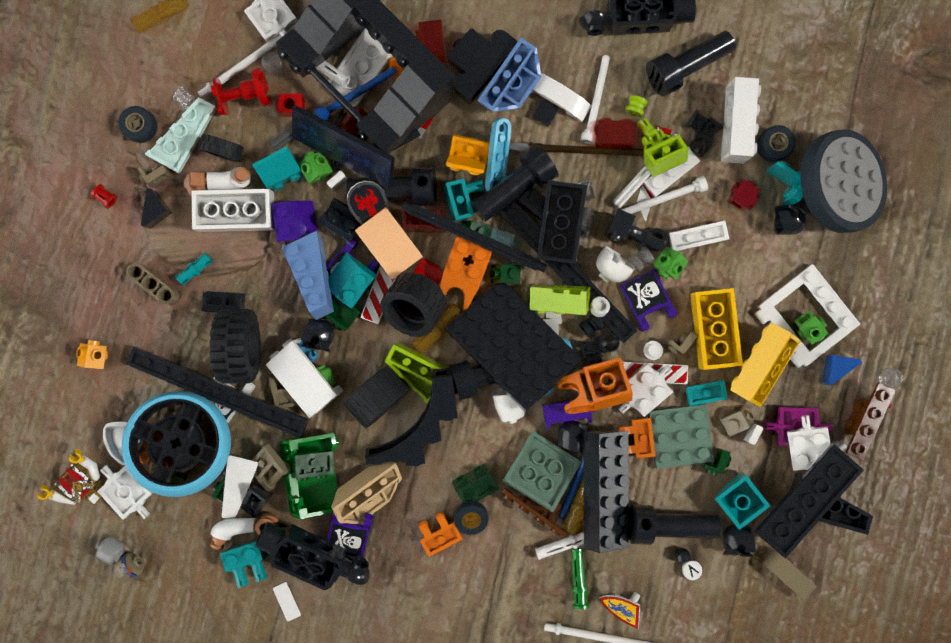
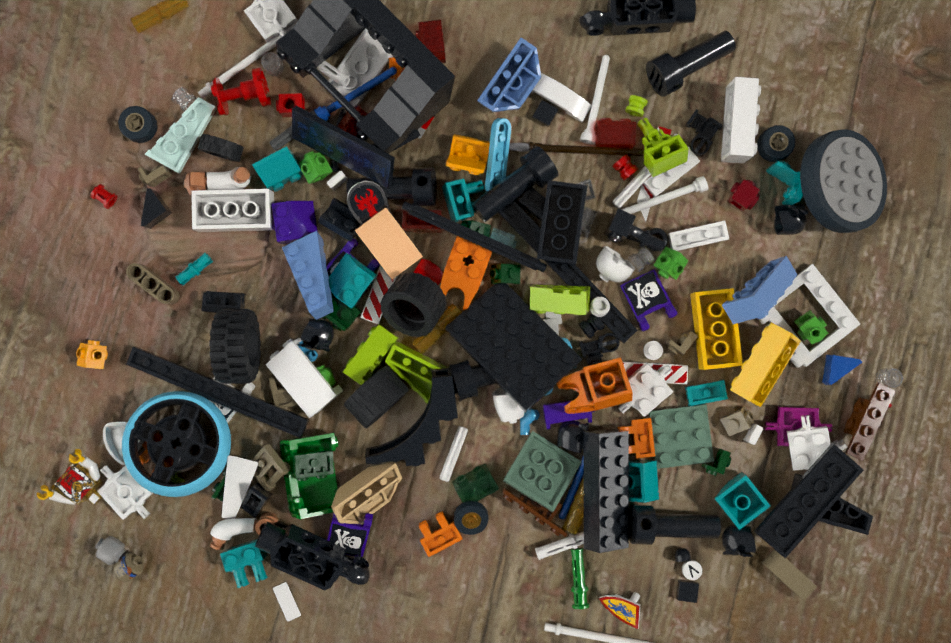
black brick [448,28,518,105] -> none
none -> lime wedge [343,325,399,385]
none -> white axle [440,426,468,482]
none -> dark azure arm [520,409,540,435]
none -> red wheel [612,154,639,181]
none -> teal slope [629,460,659,503]
none -> black tile [676,580,699,603]
none -> medium blue wedge [722,256,797,324]

